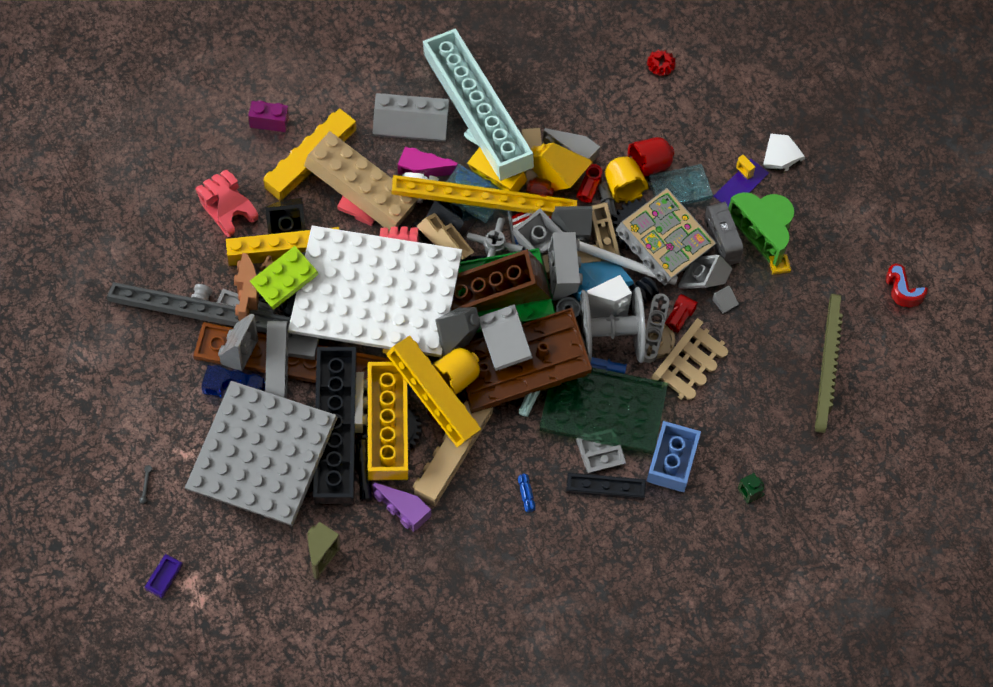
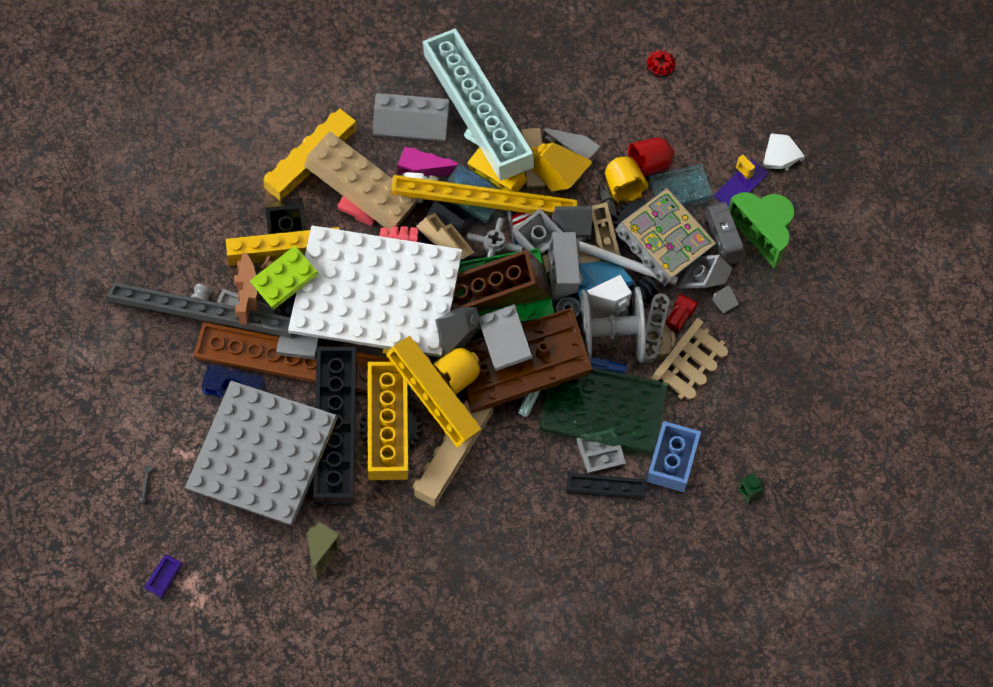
coral piece [195,170,259,237] -> none
light grey slope [218,314,258,372] -> none
magenta brick [248,101,289,132] -> none
light grey beam [265,321,289,399] -> none
light grey plate [355,372,368,433] -> none
black pin [355,440,372,500] -> none
medium lavender slope [373,483,431,532] -> none
blue axle [518,474,536,512] -> none
clear red head [526,177,554,197] -> none
red piece [576,164,602,203] -> none
yellow tile [769,254,791,275] -> none
olive gear [815,293,843,433] -> none
red animal [886,263,928,307] -> none

